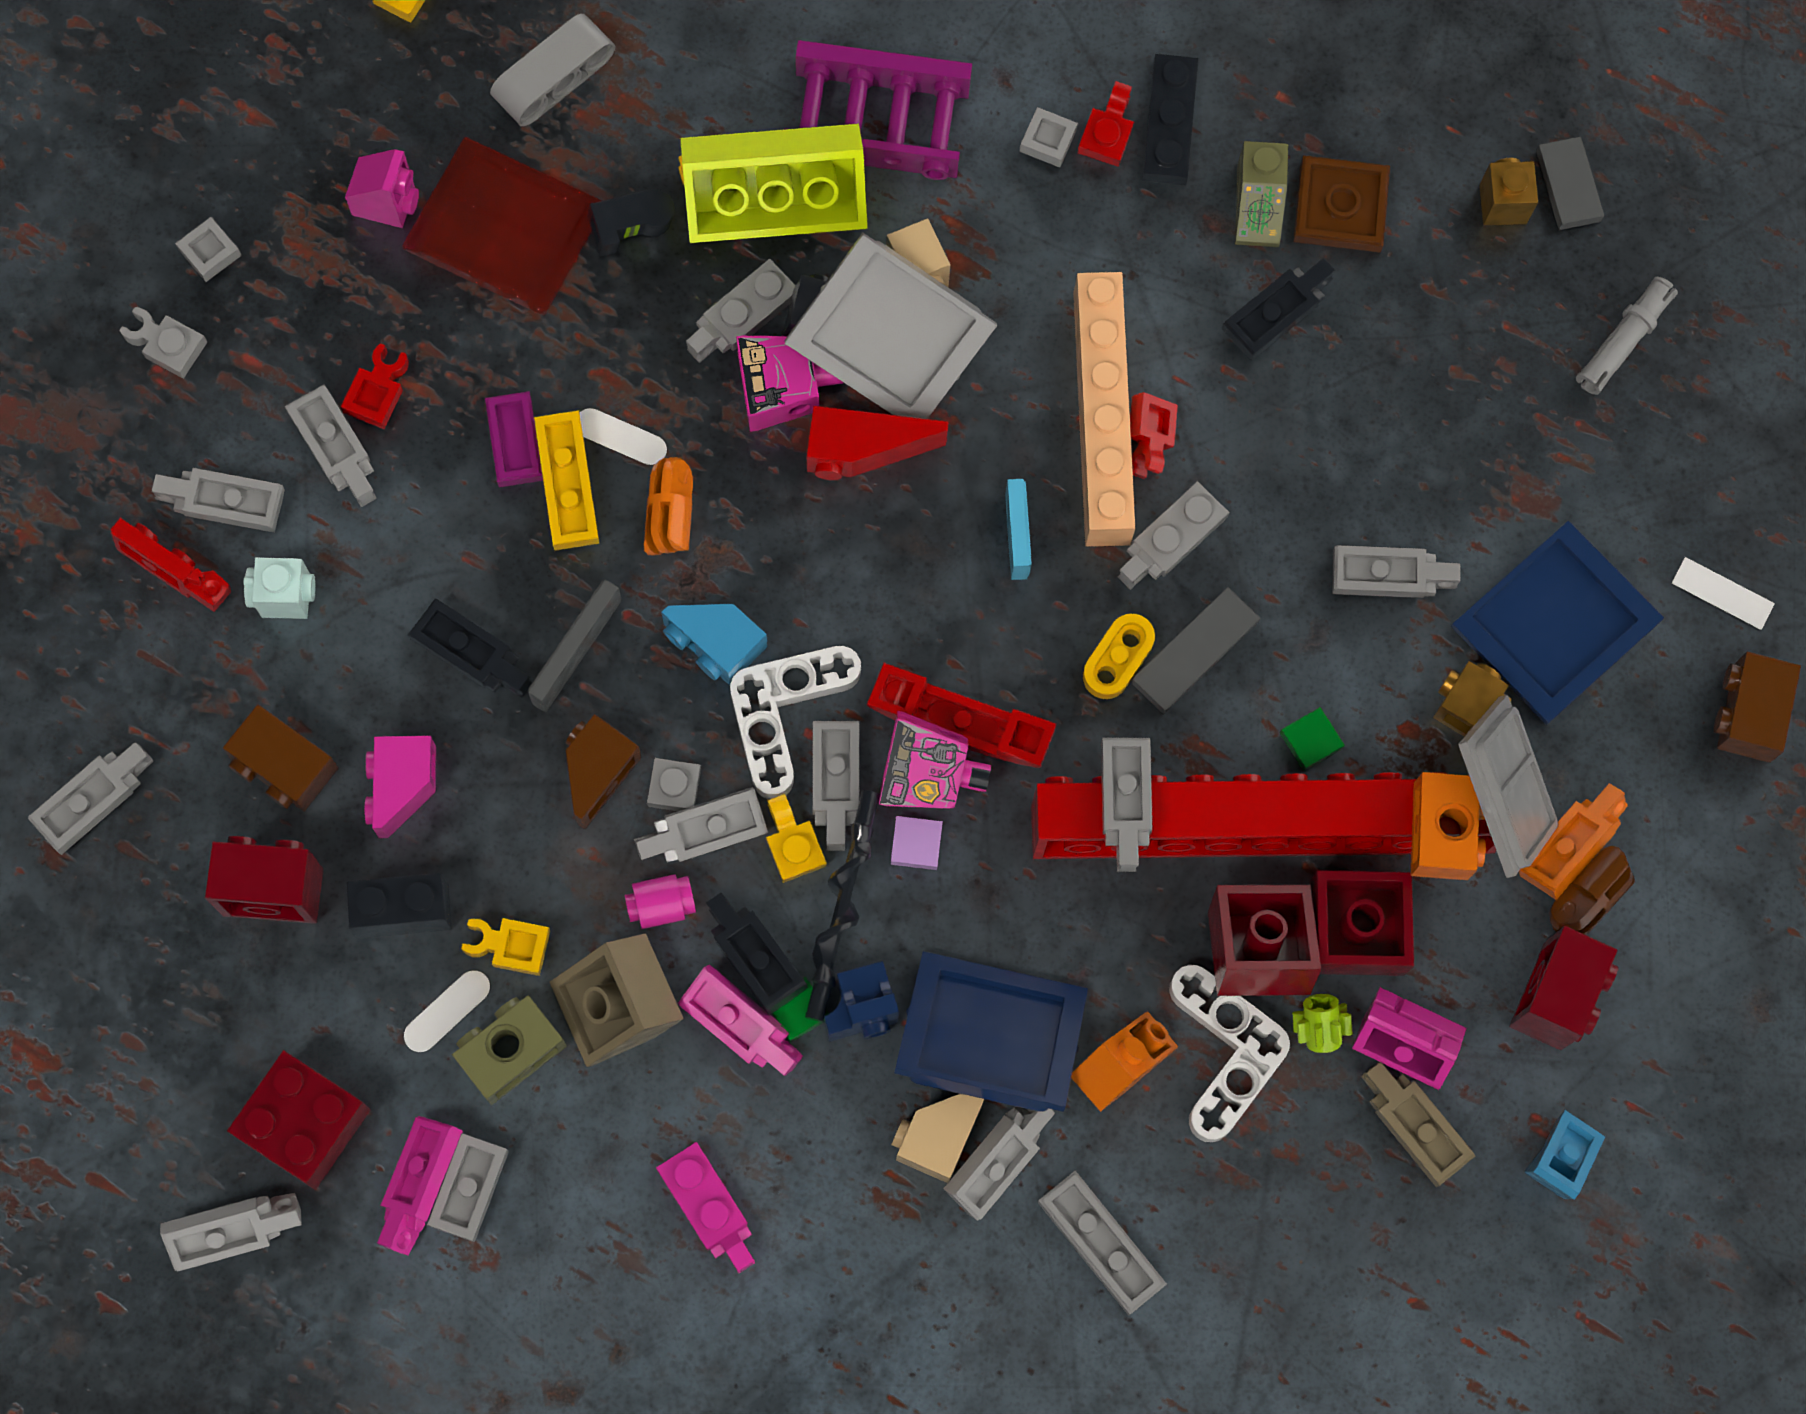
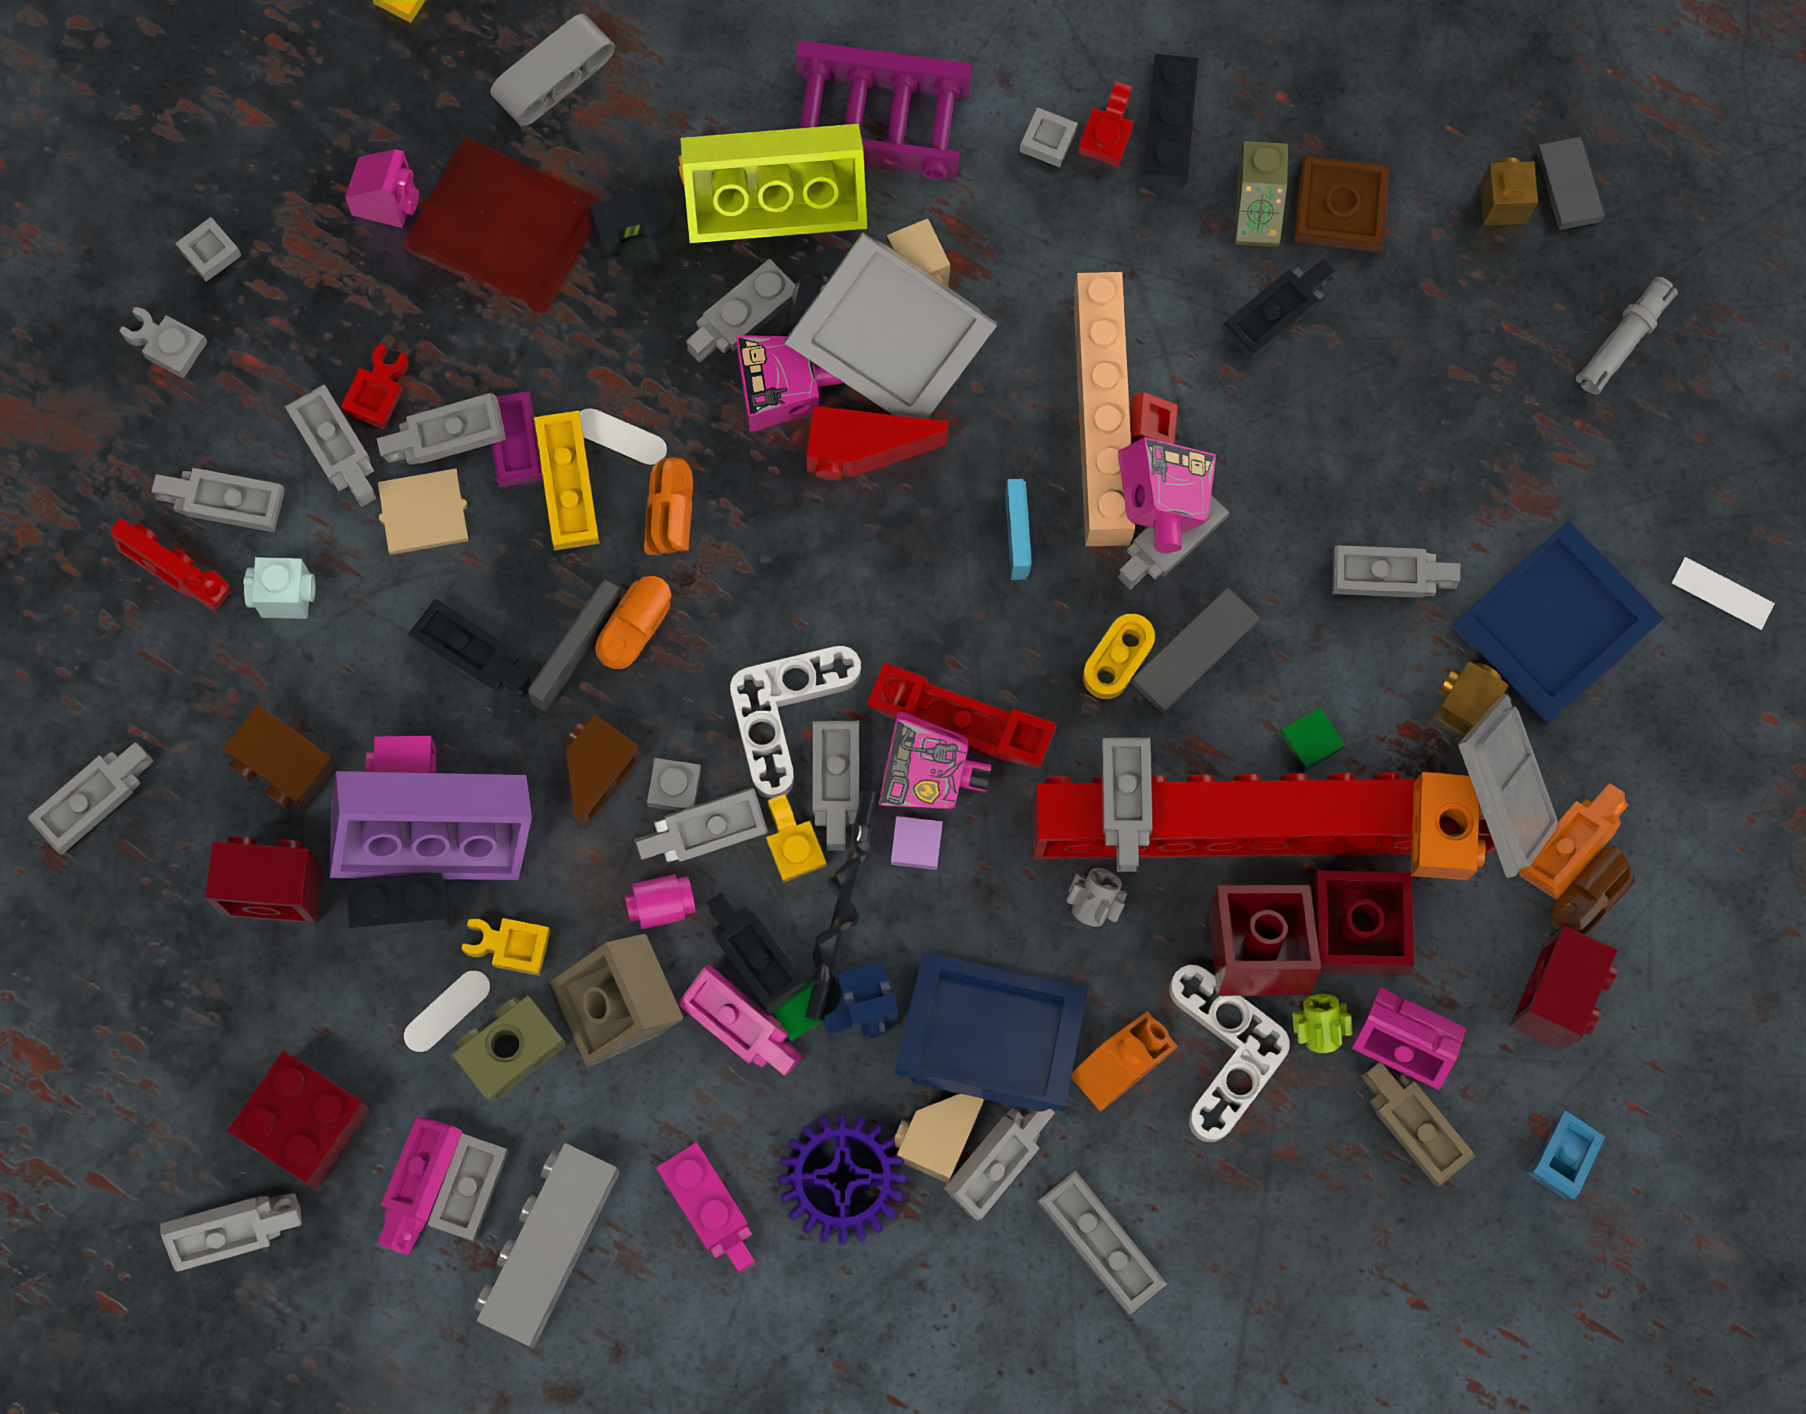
dark azure slope [661,604,768,685] -> none
reddish brown brick [1714,651,1801,763] -> none
none -> medium lavender slope [329,771,532,880]
none -> light grey hinge [377,393,506,465]
none -> tan piece [378,469,469,555]
none -> light grey brick [475,1143,620,1349]
none -> orange arm [595,576,671,669]
none -> dark purple gear [777,1113,908,1245]
none -> light grey gear [1066,868,1127,927]
none -> dark pink torso [1118,437,1216,553]

